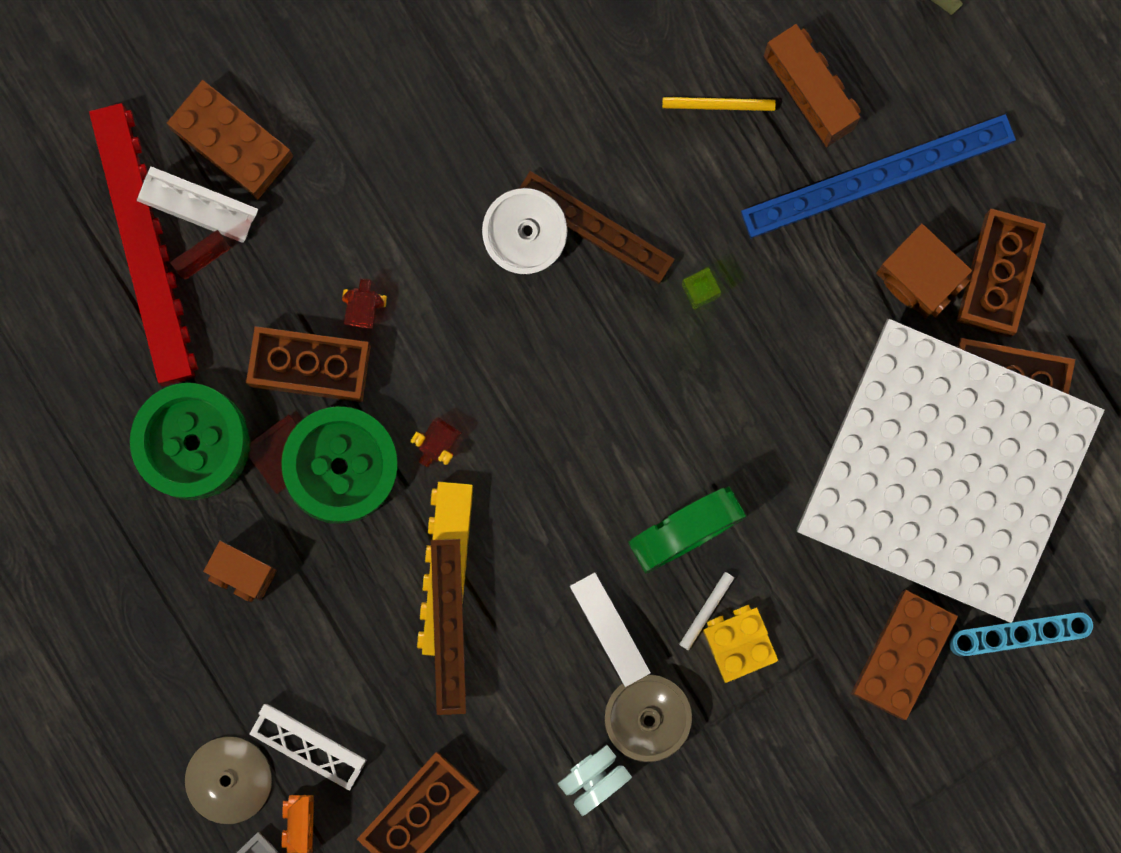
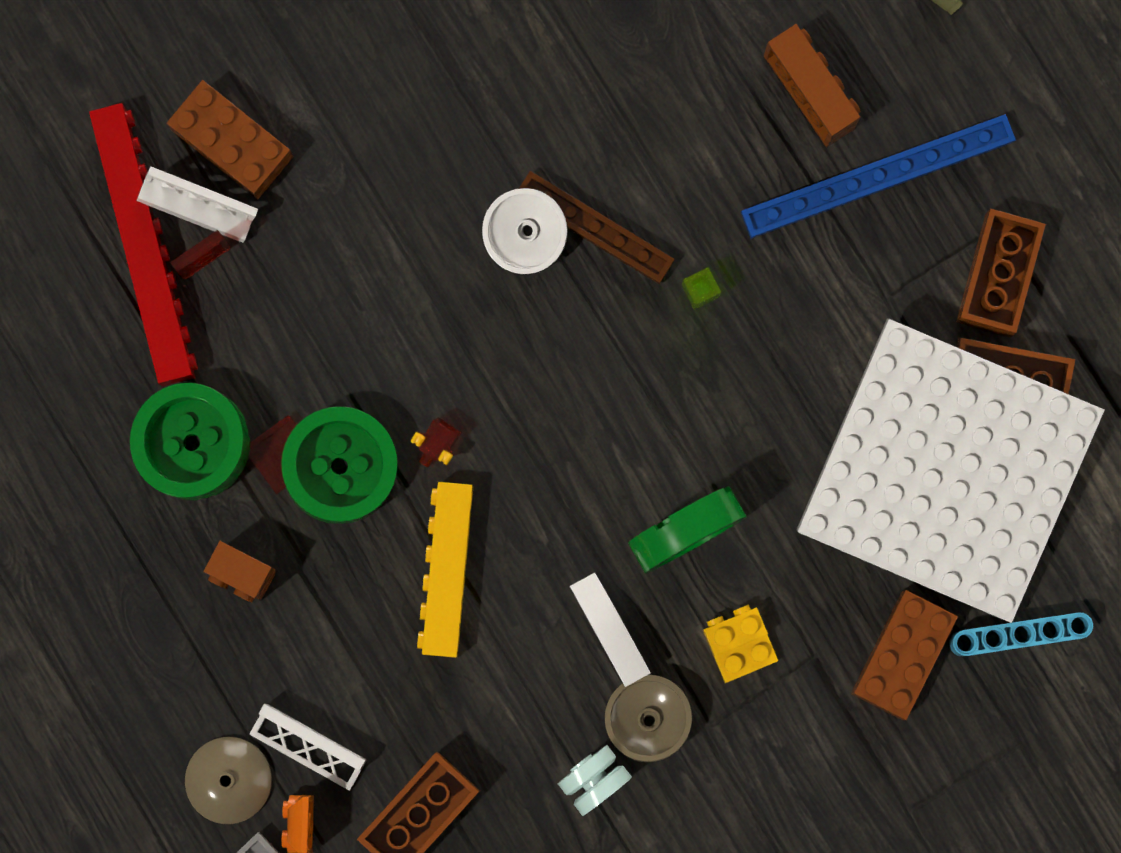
dark orange brick [246,326,371,403] -> none
clear red piece [342,279,387,329] -> none
reddish brown plate [431,539,466,715] -> none
yellow bar [662,97,776,111] -> none
white bar [679,572,734,651] -> none
dark orange brick [876,223,972,320] -> none

